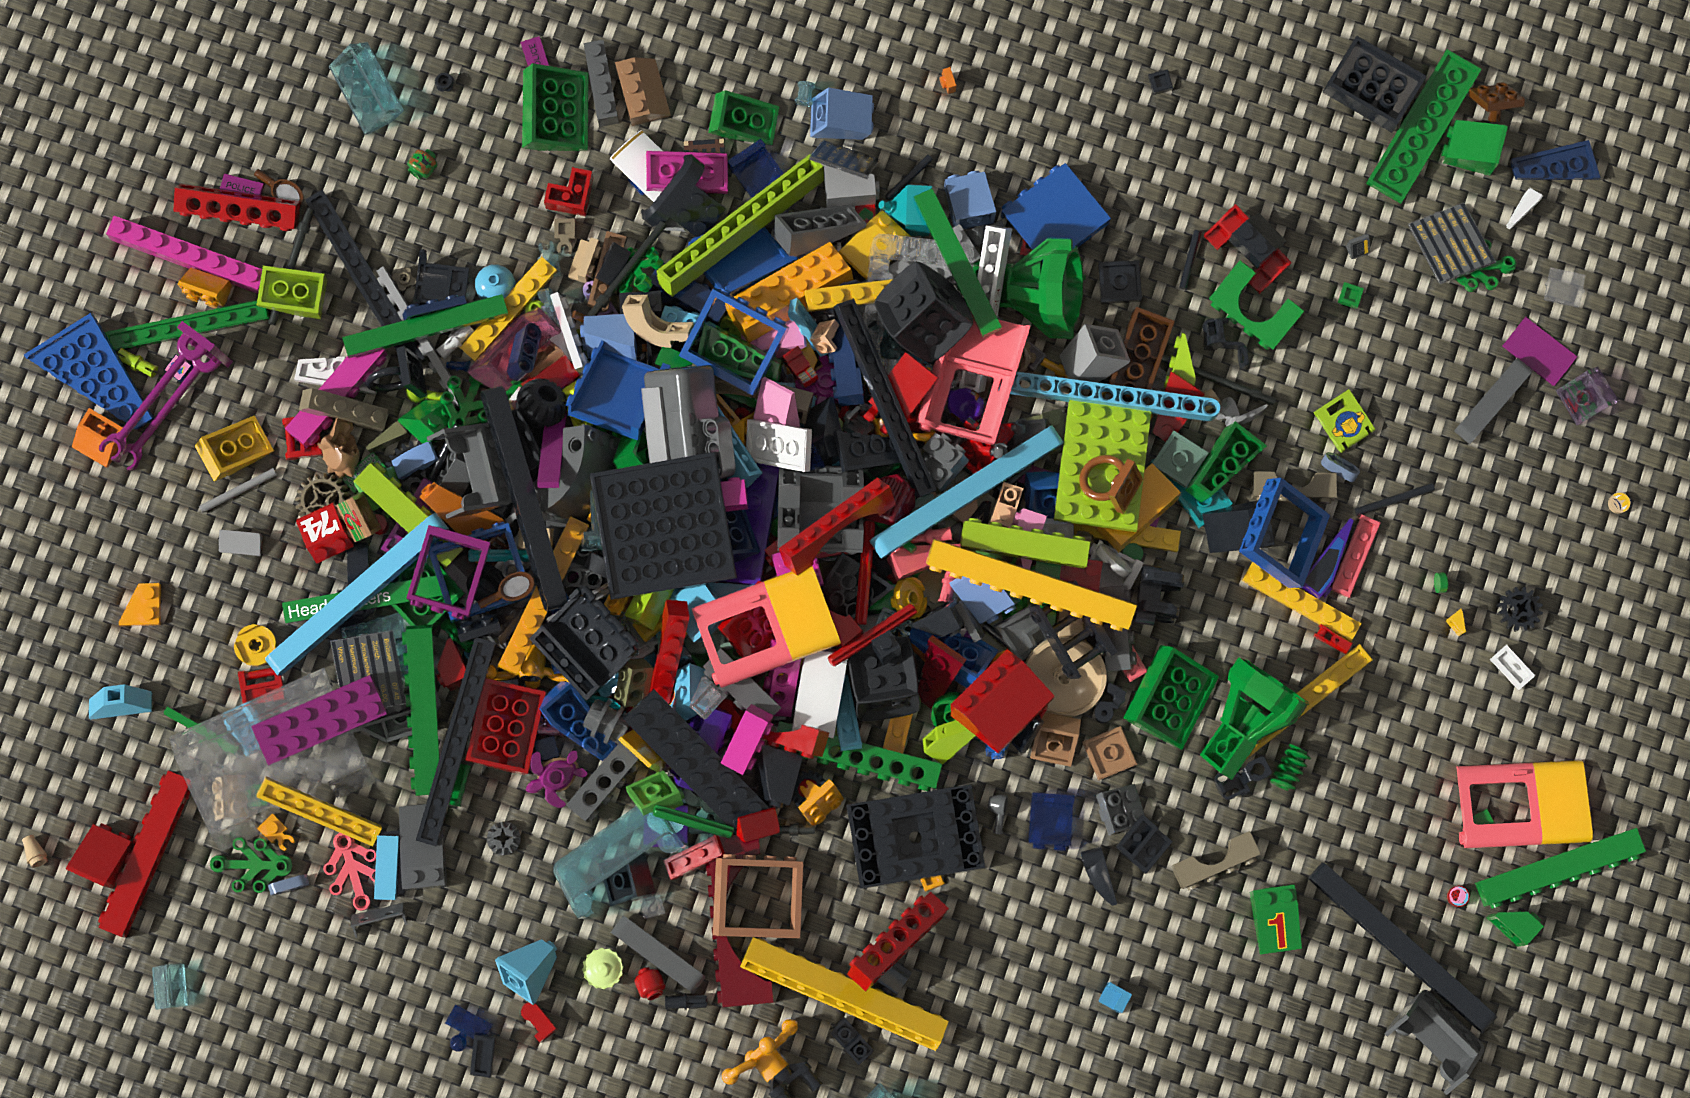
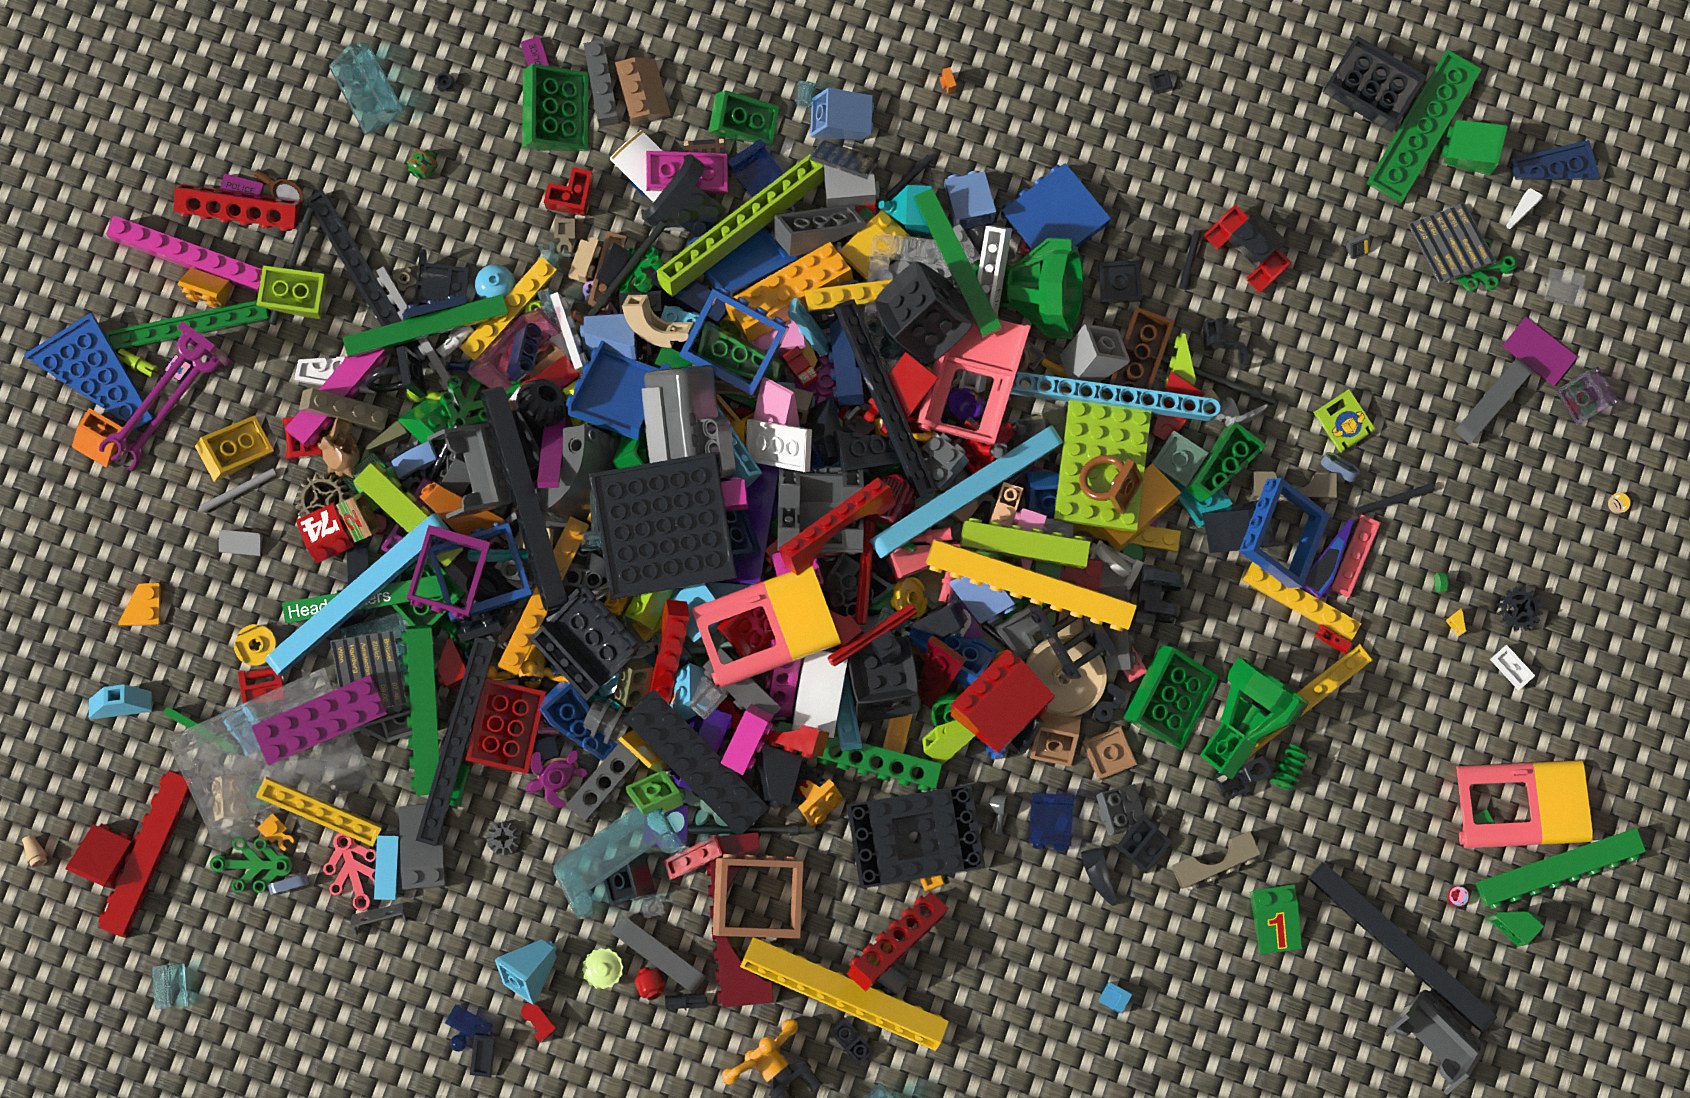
reddish brown piece [477,572,534,609] -> none
green axle [653,804,734,838] -> none
red slope [737,807,780,842] -> none
light nougat bracket [810,319,839,354] -> none
dark grey tile [955,600,985,642] -> none
green arch [1209,260,1305,350] -> none
green plate [1337,282,1364,309] -> none
reddish brown plate [1469,82,1525,123] -> none

